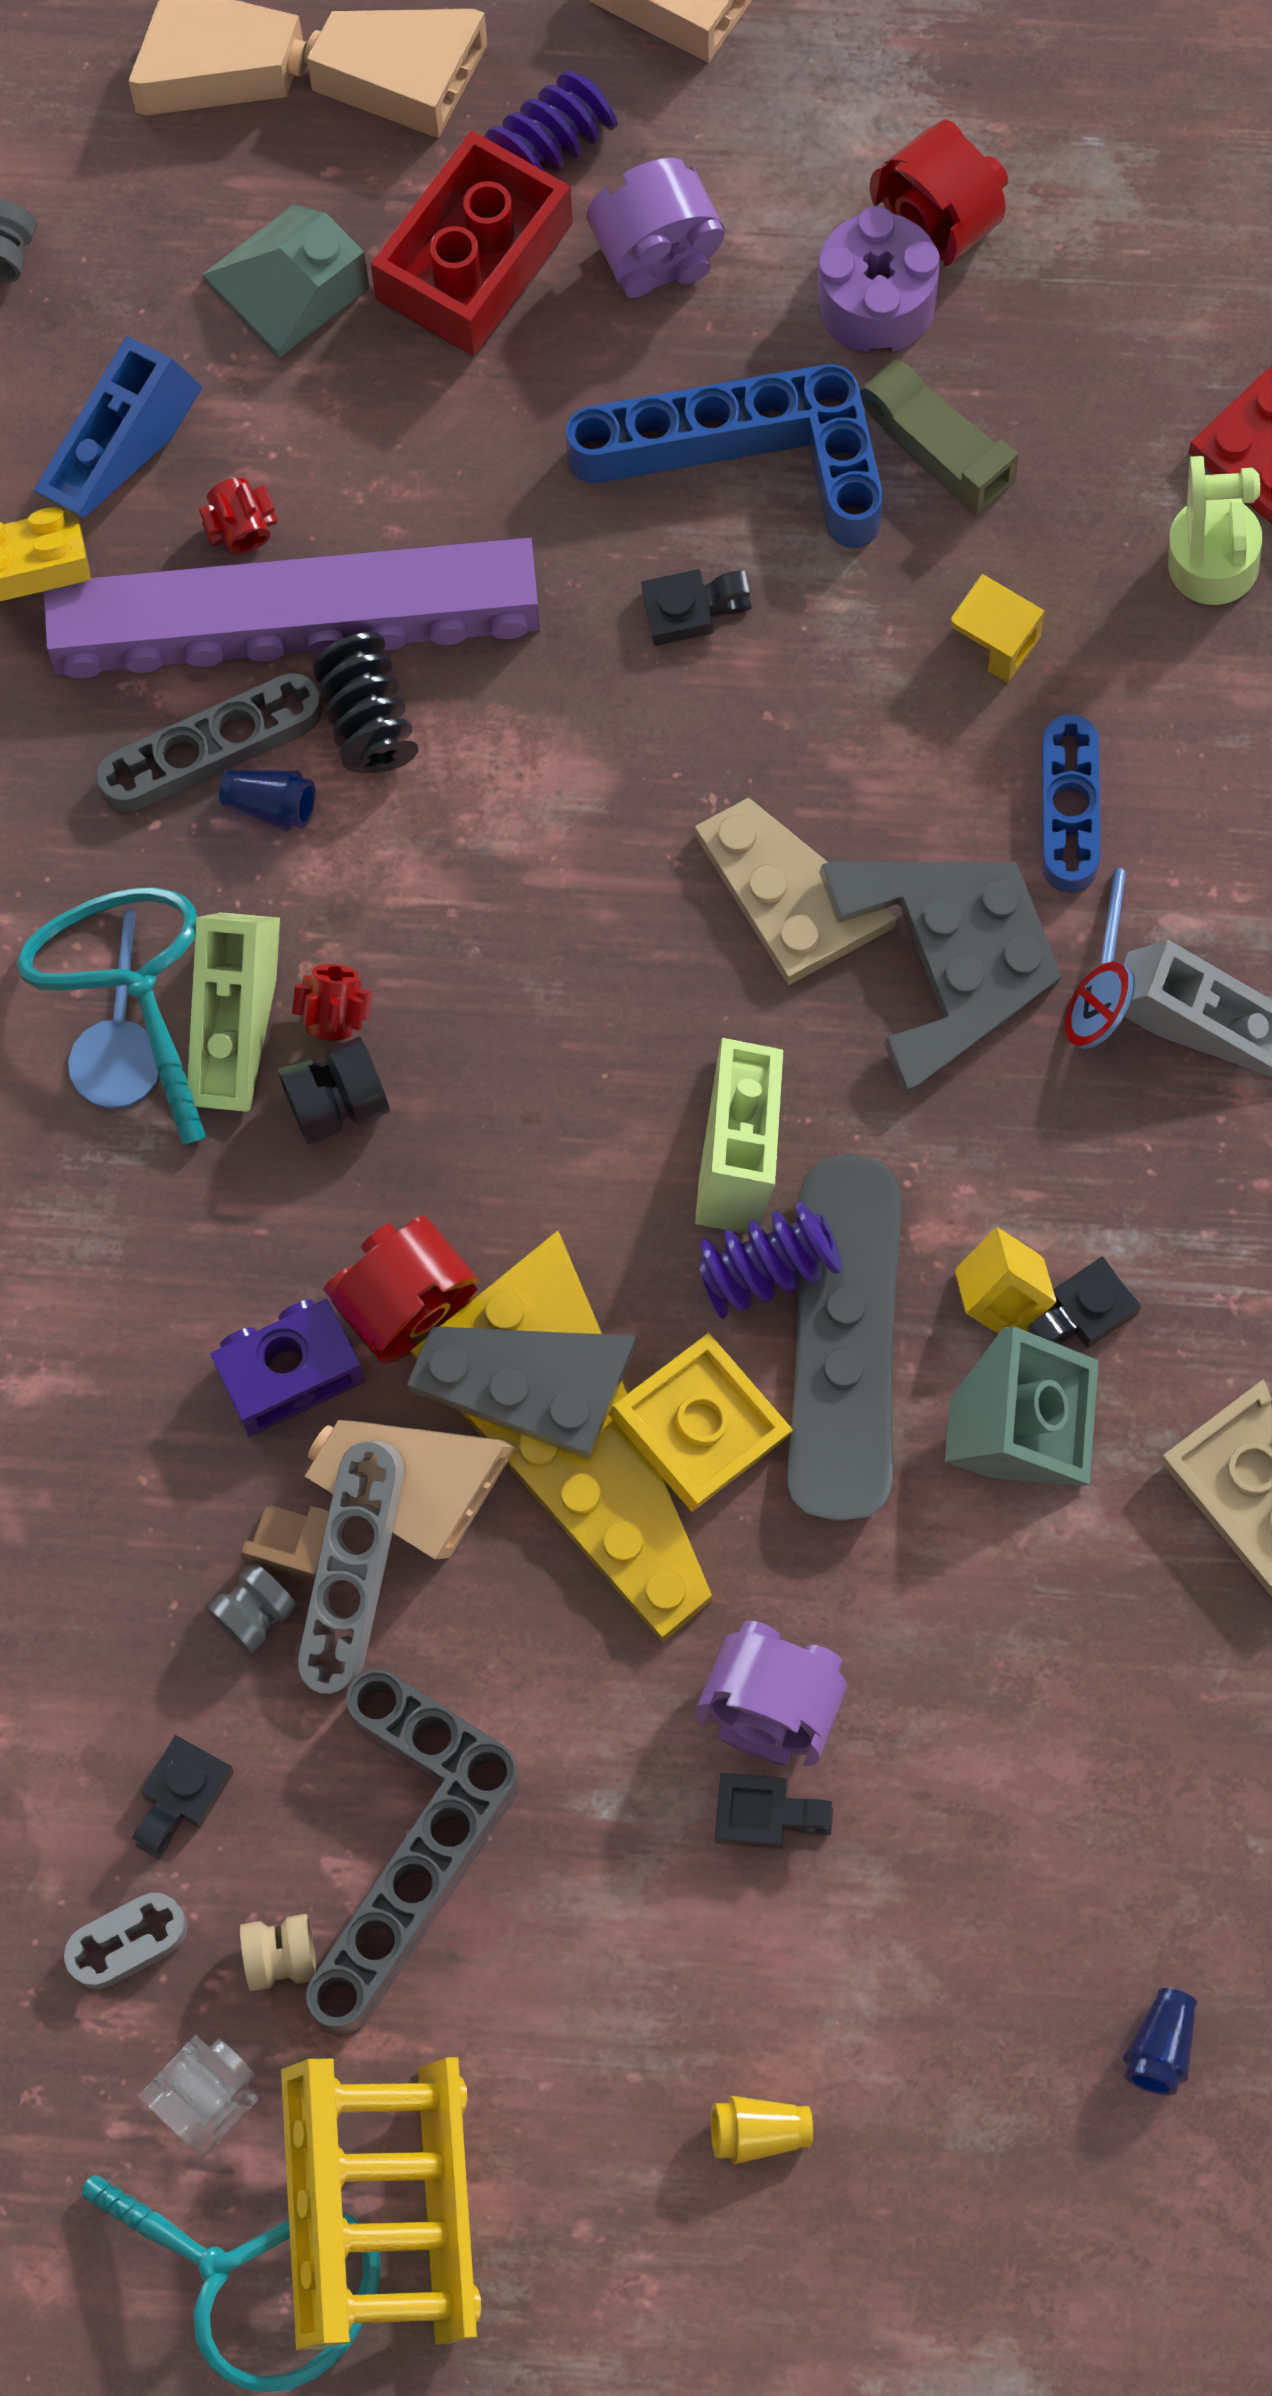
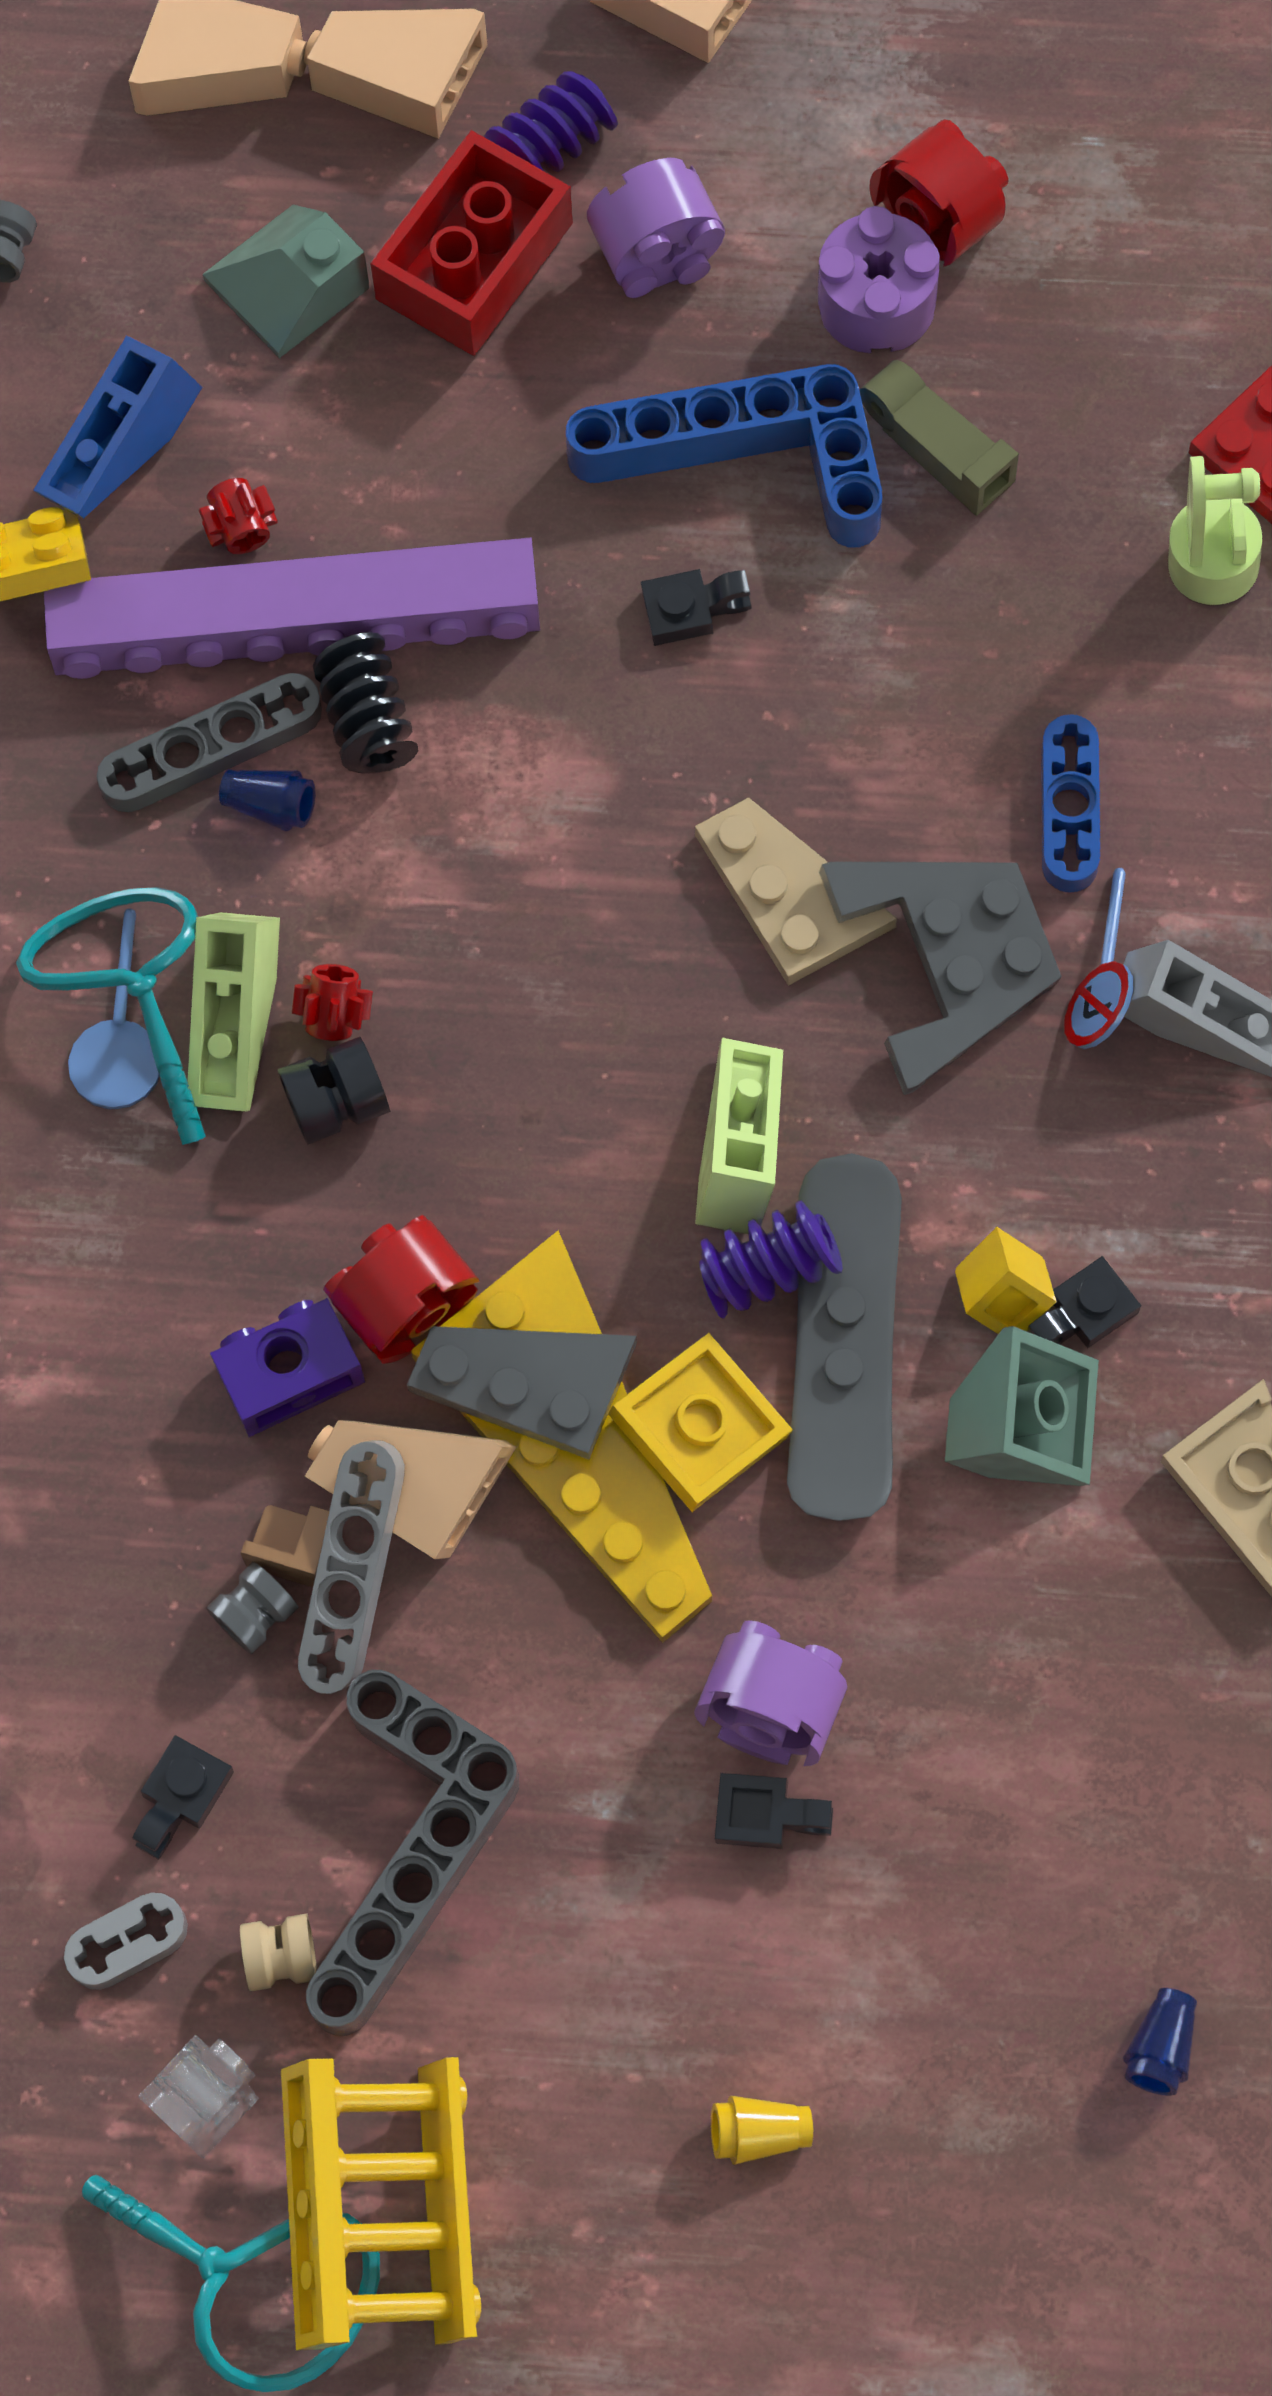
yellow panel [951,574,1045,683] -> none

